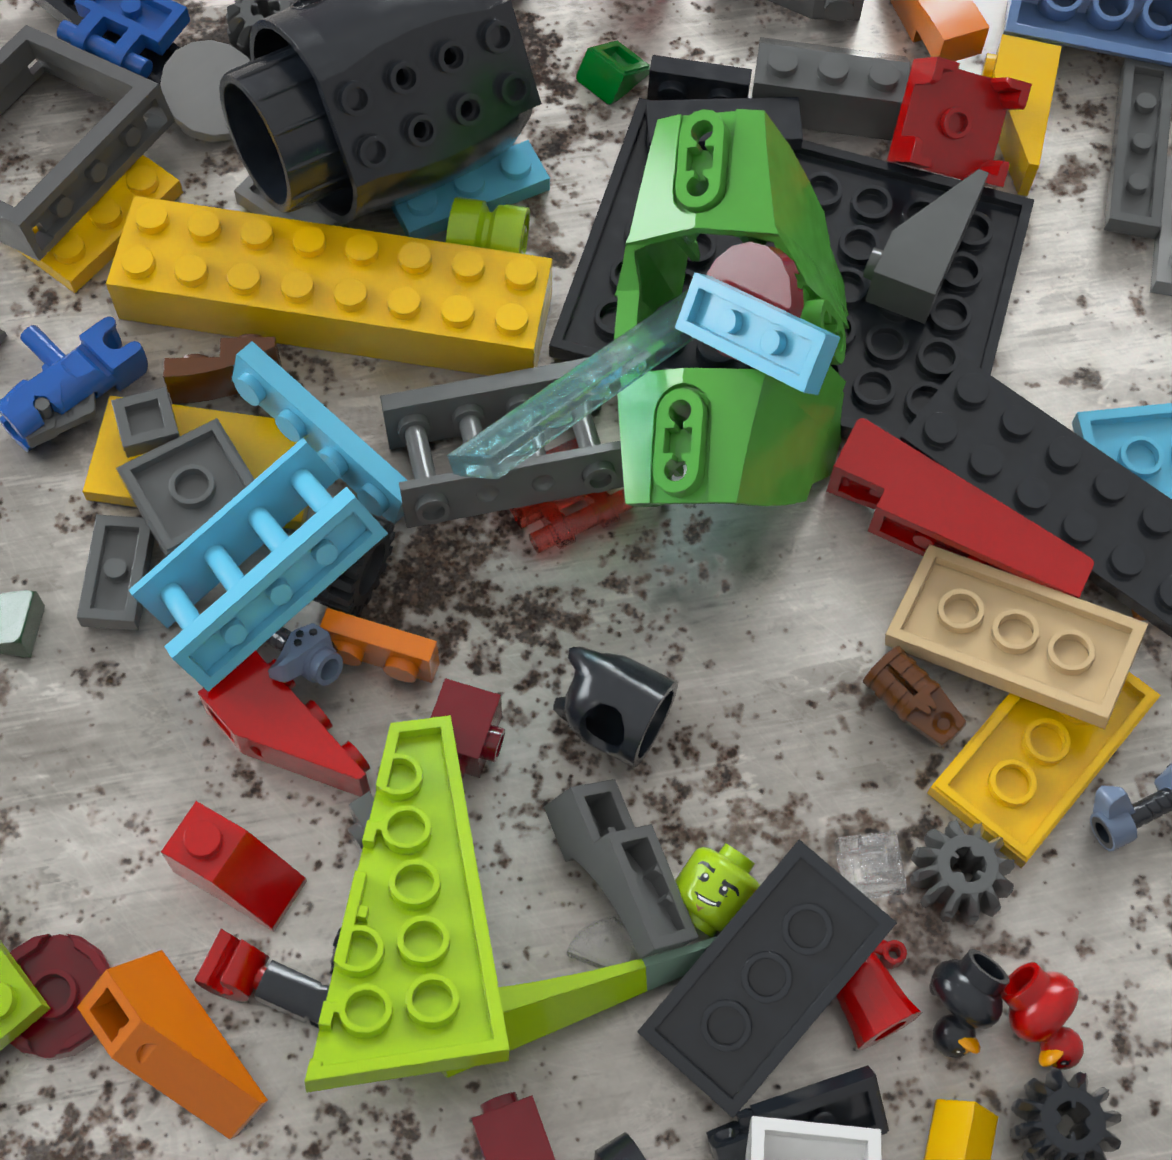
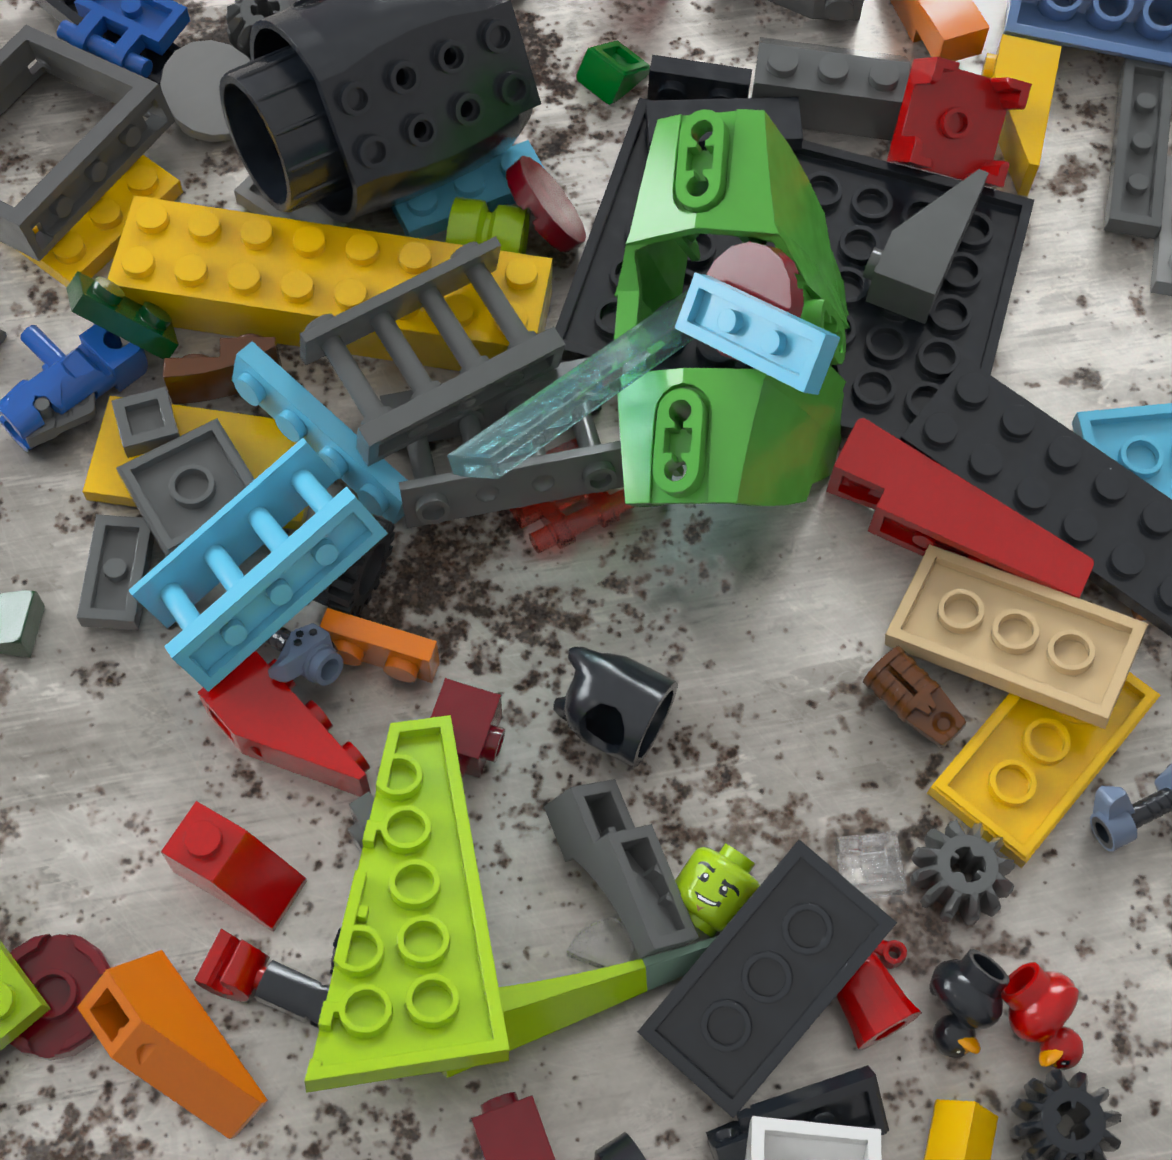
none -> dark green plate [66,271,179,360]
none -> dark grey fence [300,236,566,466]
none -> dark red tile [506,156,586,252]

